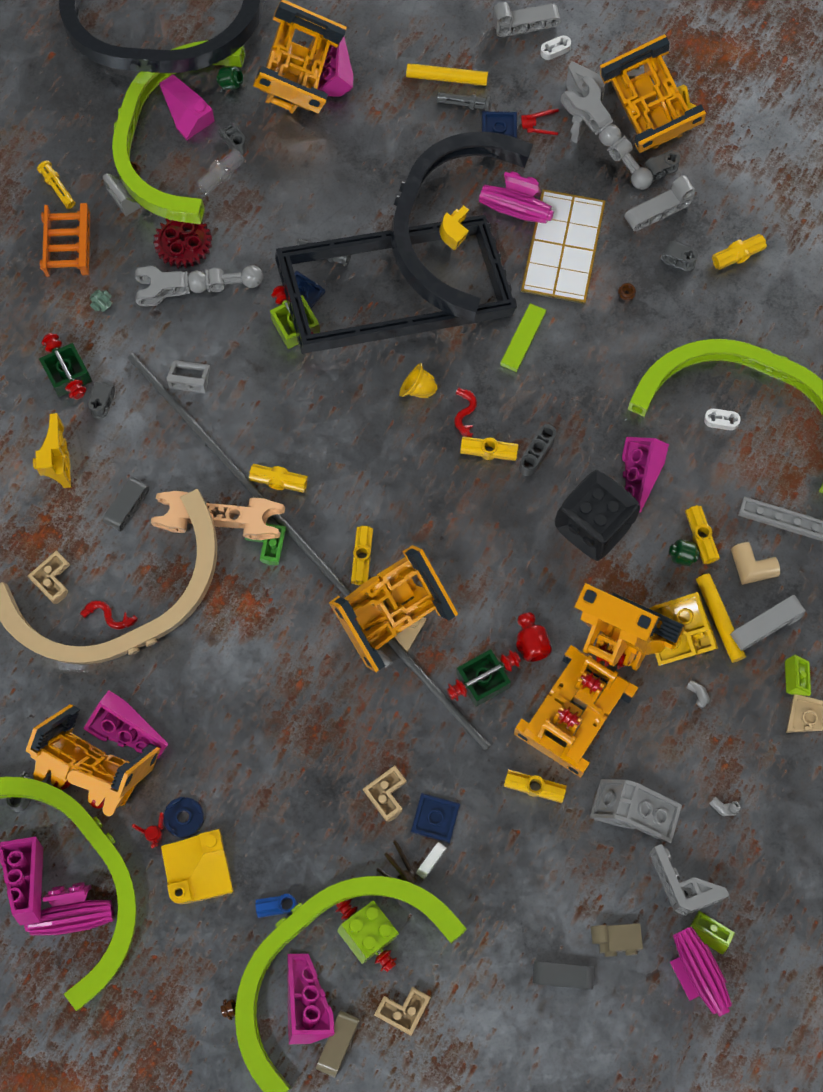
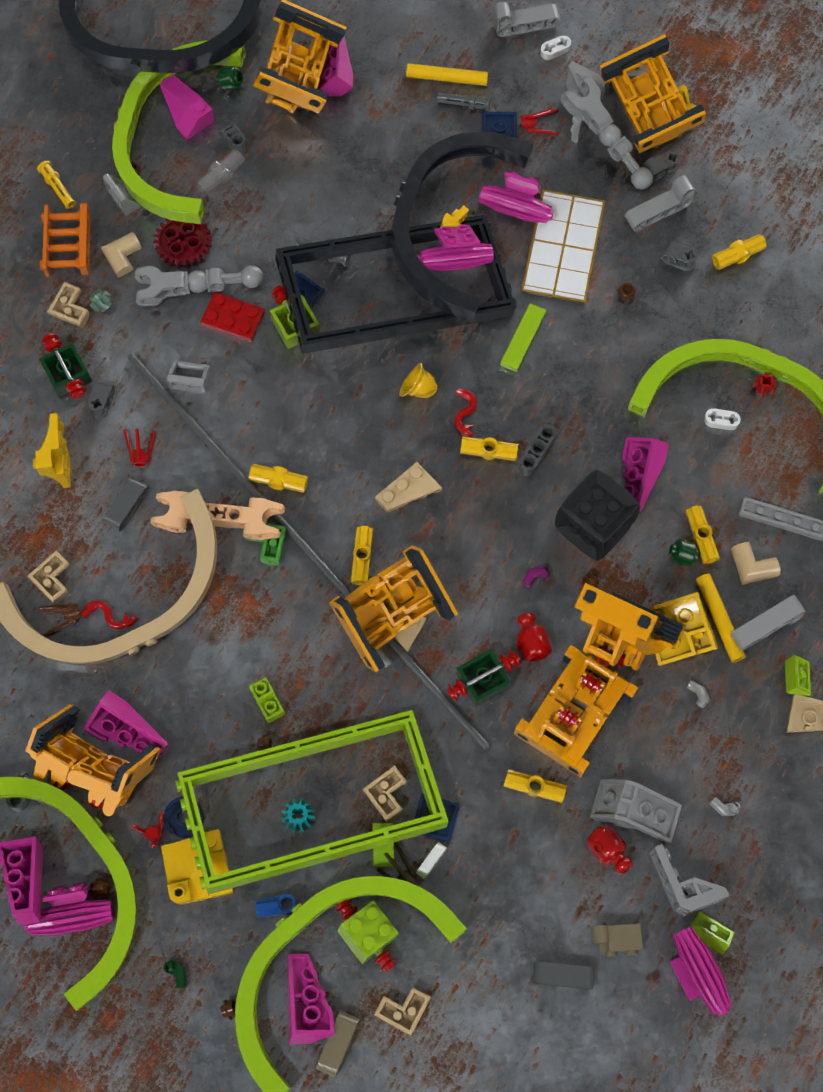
none -> reddish brown plant [38,603,80,637]
none -> tan brick [47,282,89,328]
none -> reddish brown plate [90,878,111,895]
none -> tan brick [101,232,142,278]
none -> red plant [123,428,156,467]
none -> dark green arm [163,960,187,989]
none -> lime door [175,710,448,895]
none -> red plate [200,292,265,342]
none -> lime slope [249,677,285,723]
none -> reddish brown plate [257,734,272,751]
none -> teal gear [281,798,315,833]
none -> lime slope [372,822,394,867]
none -> tan wing [375,462,442,513]
none -> dark pink plate [417,224,494,271]
none -> magenta arm [522,565,550,587]
none -> reddish brown plate [582,572,599,588]
none -> red piece [586,824,633,875]
none -> red gear [753,372,777,397]

